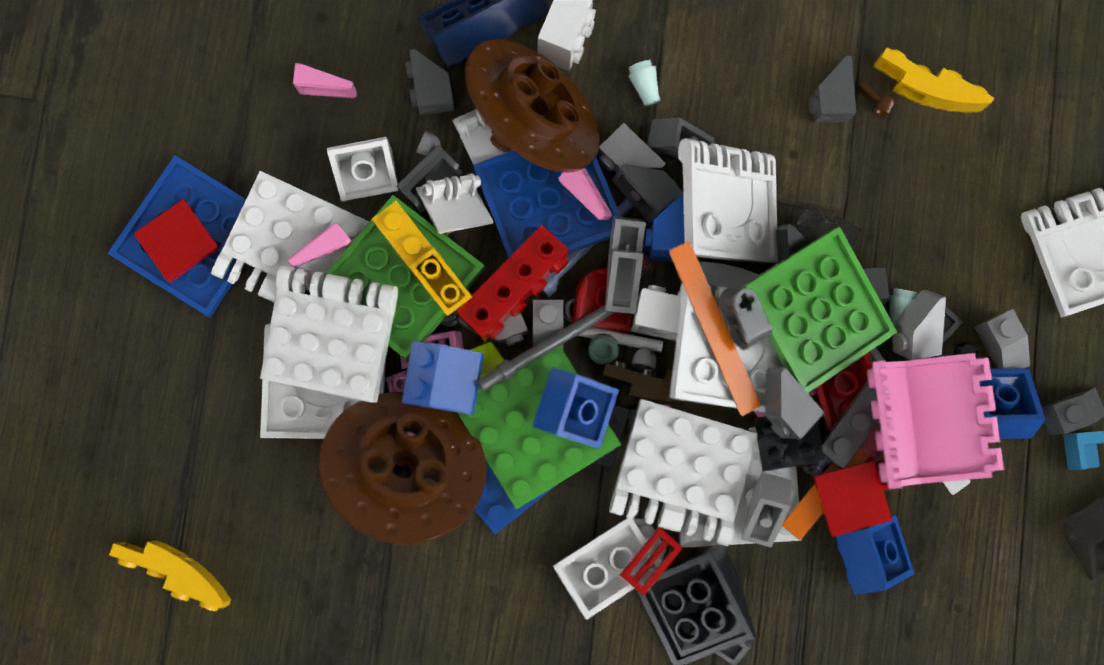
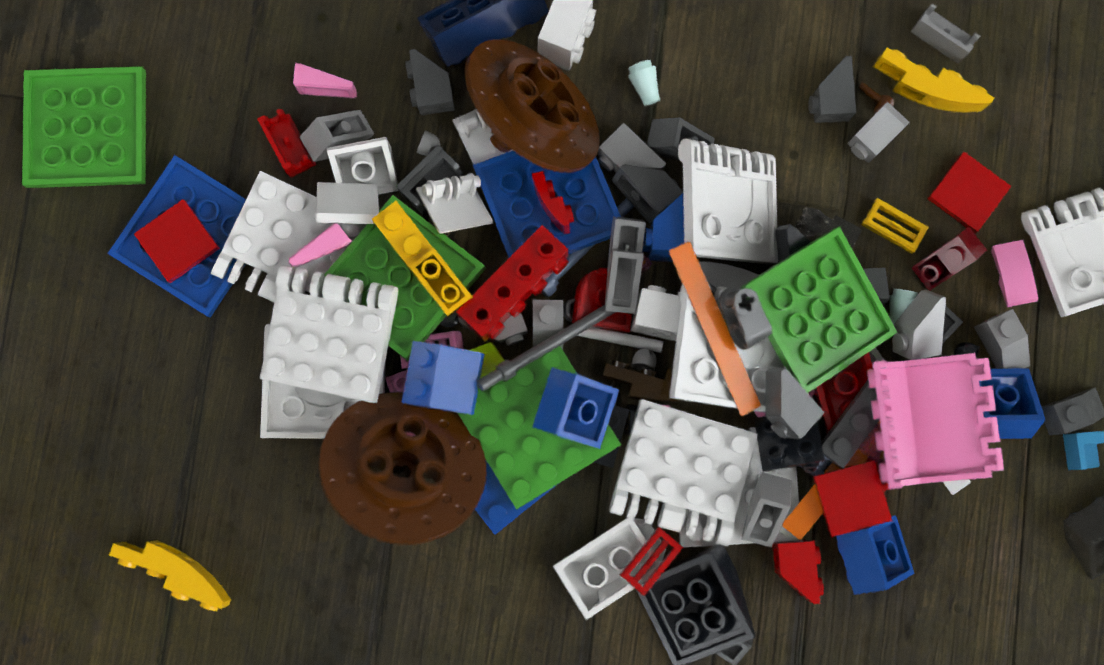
bright pink slope [558,168,613,220] -> none
sand green tile [588,333,619,365] -> none
none -> bright green plate [22,67,146,188]
none -> red hinge [257,109,317,178]
none -> light grey slope [300,110,374,162]
none -> white tile [317,182,379,224]
none -> red slope [532,171,574,234]
none -> red slope [772,539,824,604]
none -> light grey slope [847,102,910,163]
none -> yellow tile [861,198,929,254]
none -> light grey hinge [911,3,980,64]
none -> dark red slope [912,227,987,291]
none -> red tile [927,152,1012,234]
none -> bright pink slope [991,240,1038,307]

